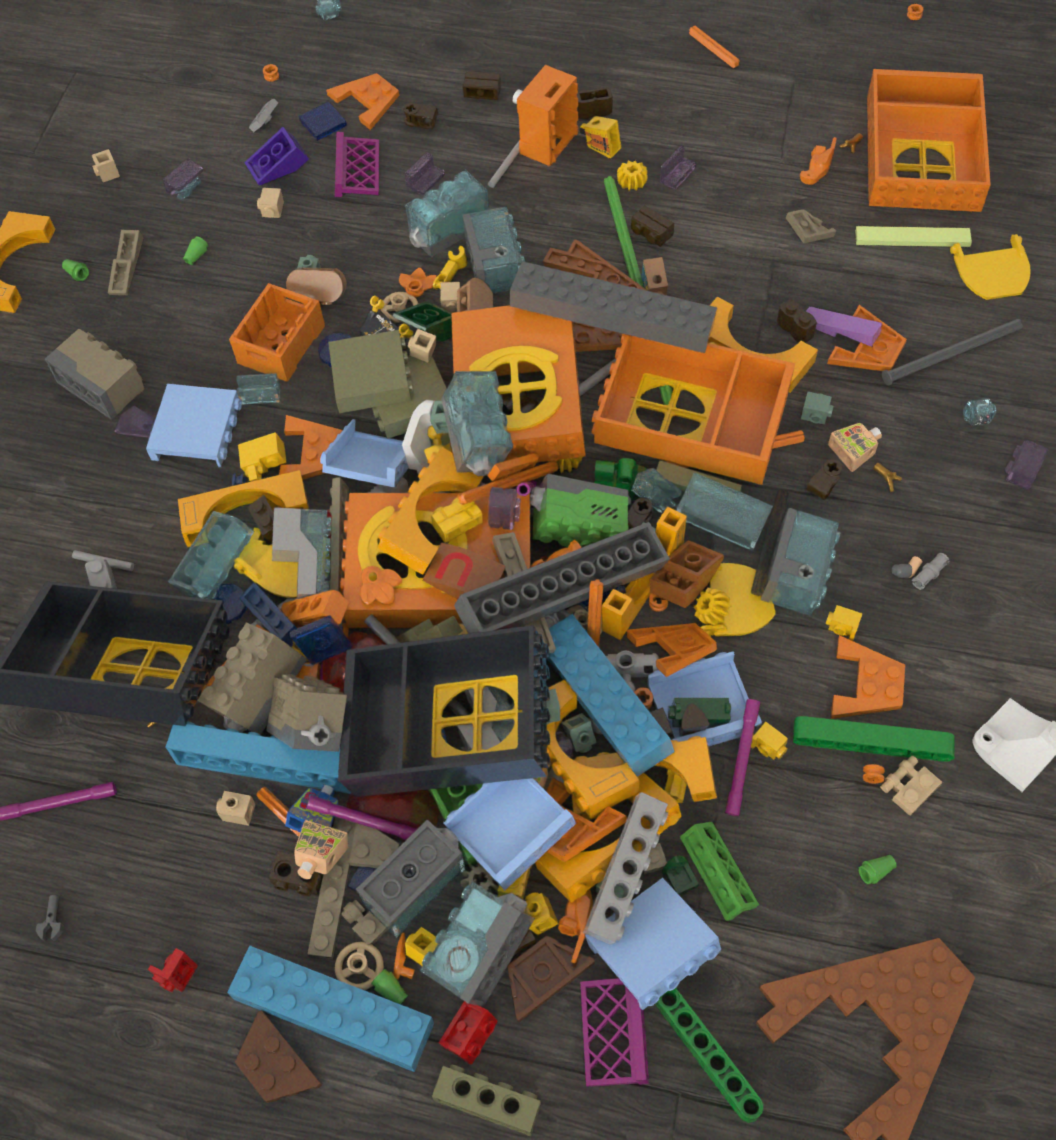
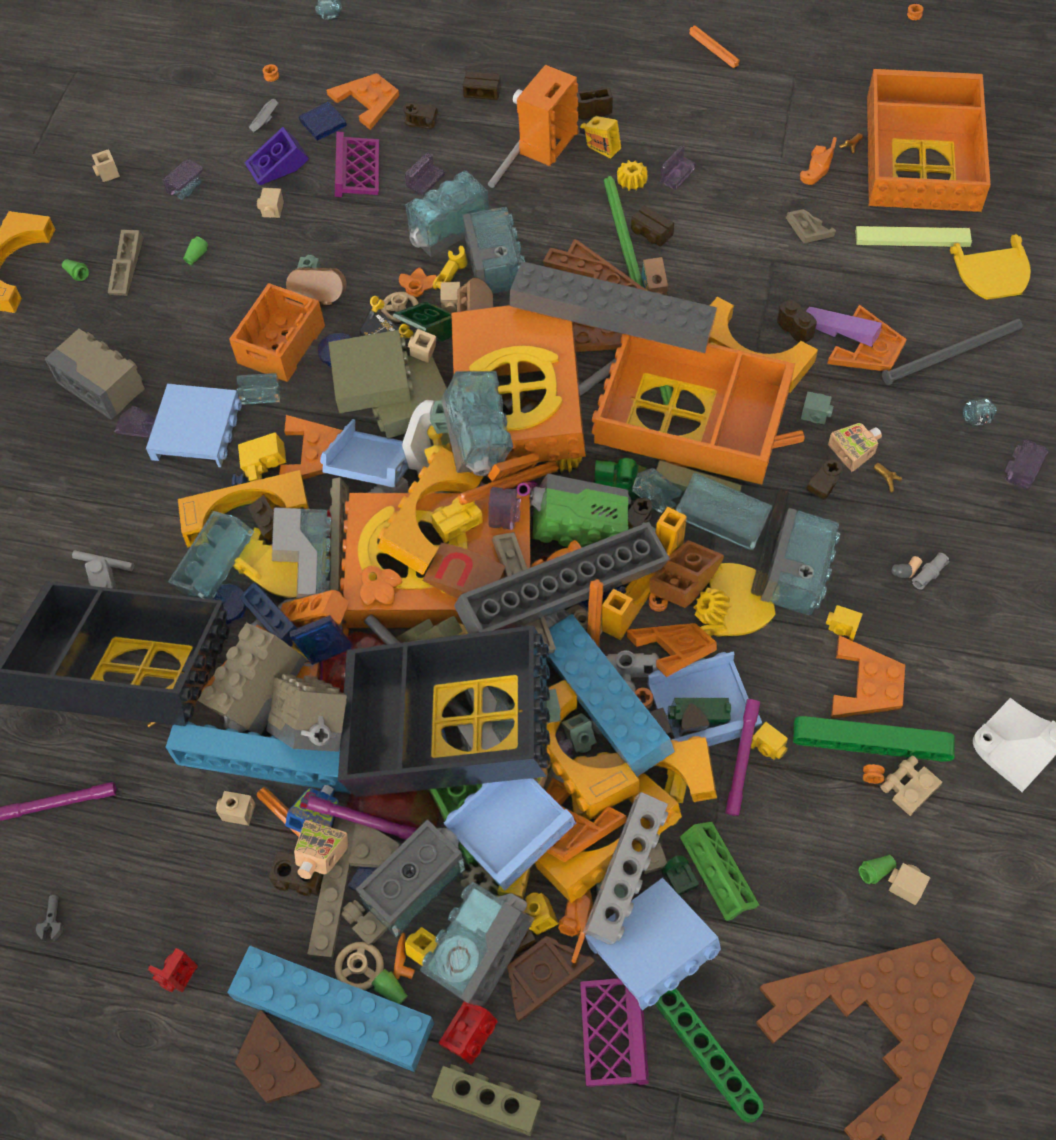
none -> tan brick [888,863,930,905]

